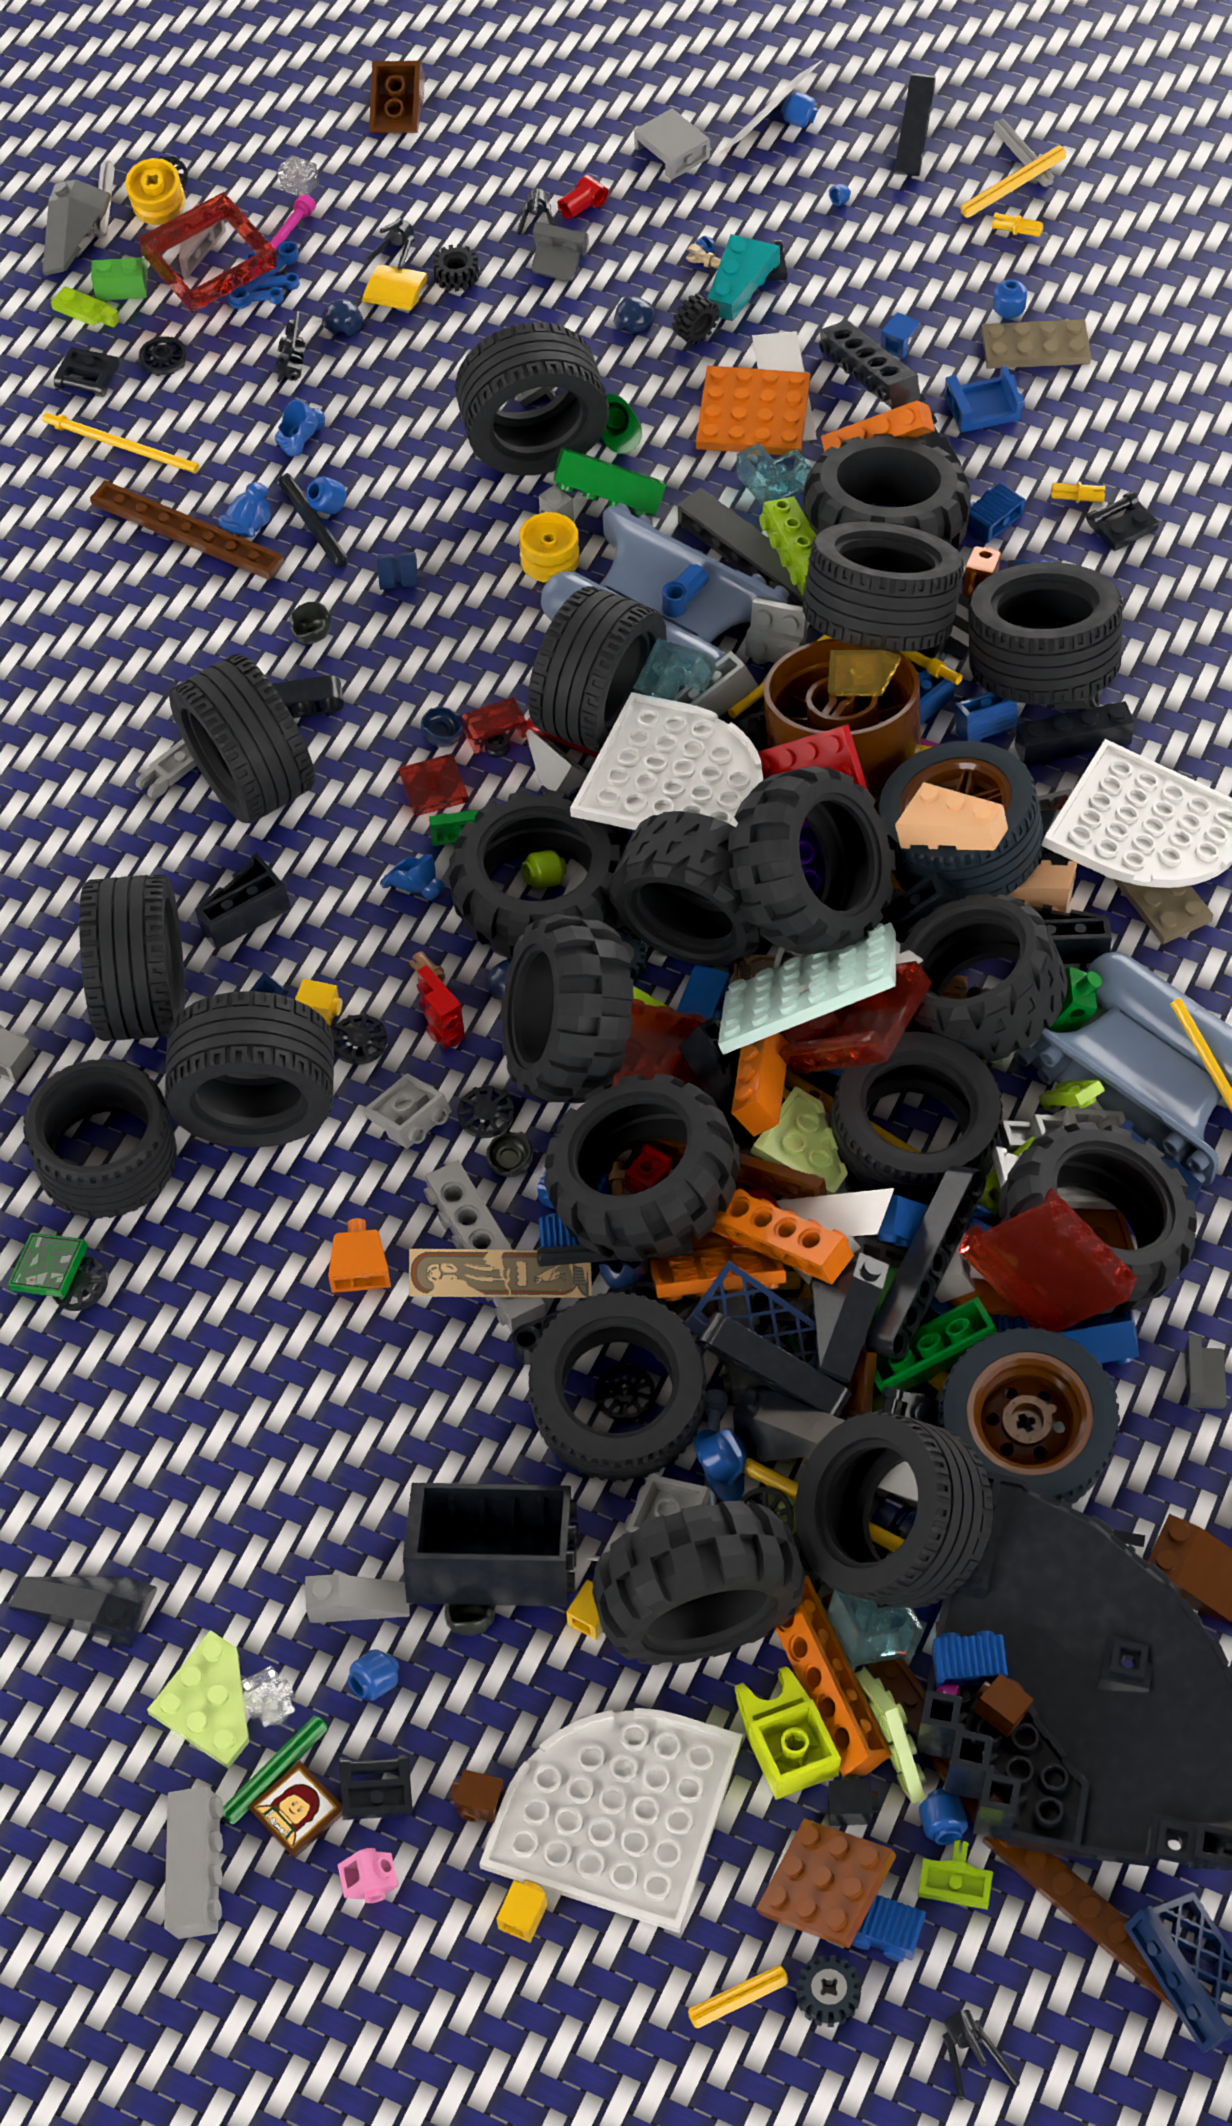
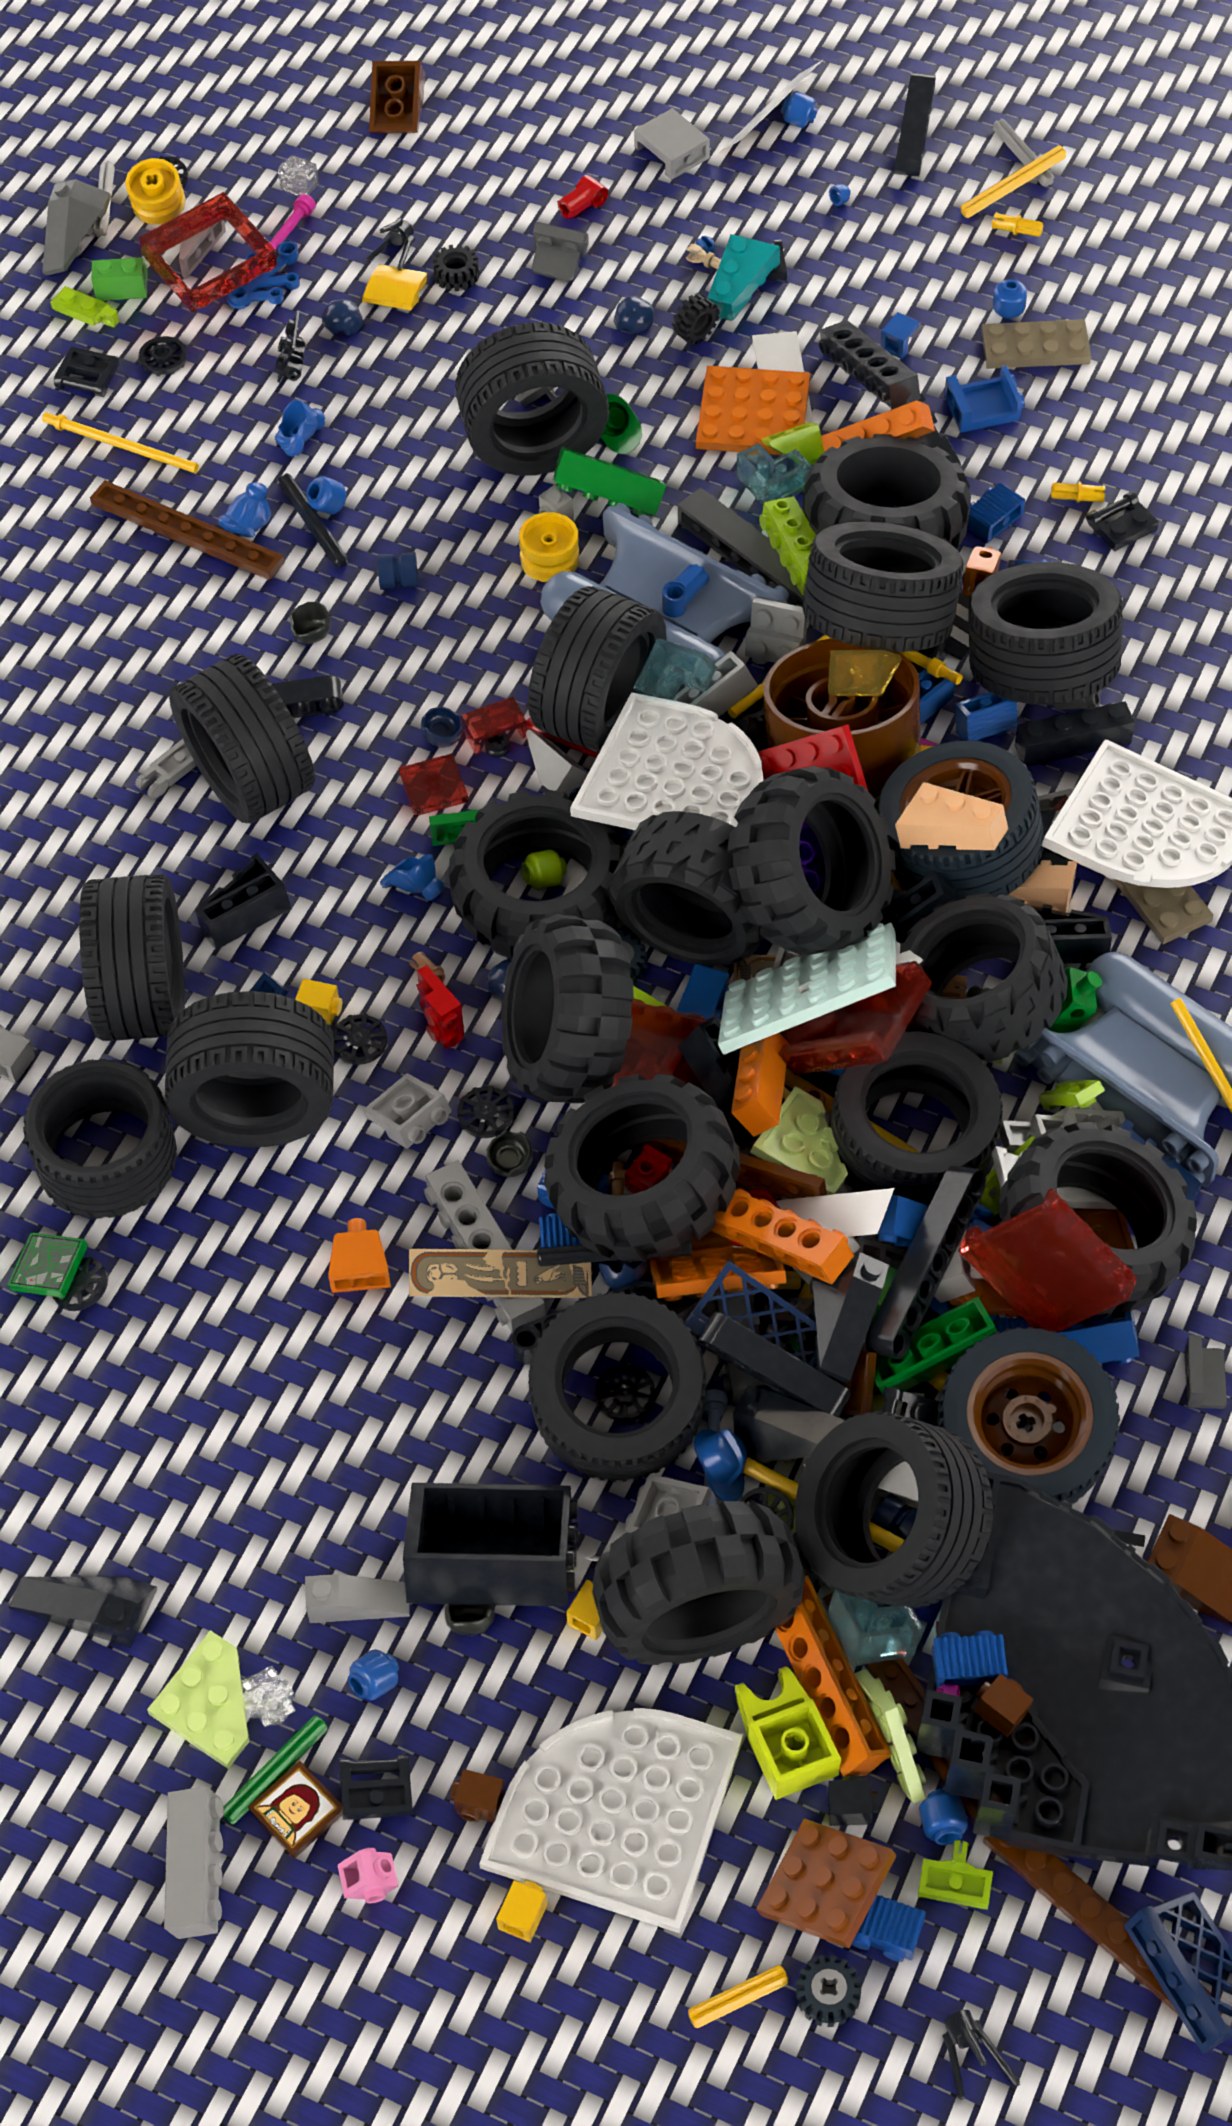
black plant [517,188,555,234] -> none
none -> lime slope [762,422,824,466]

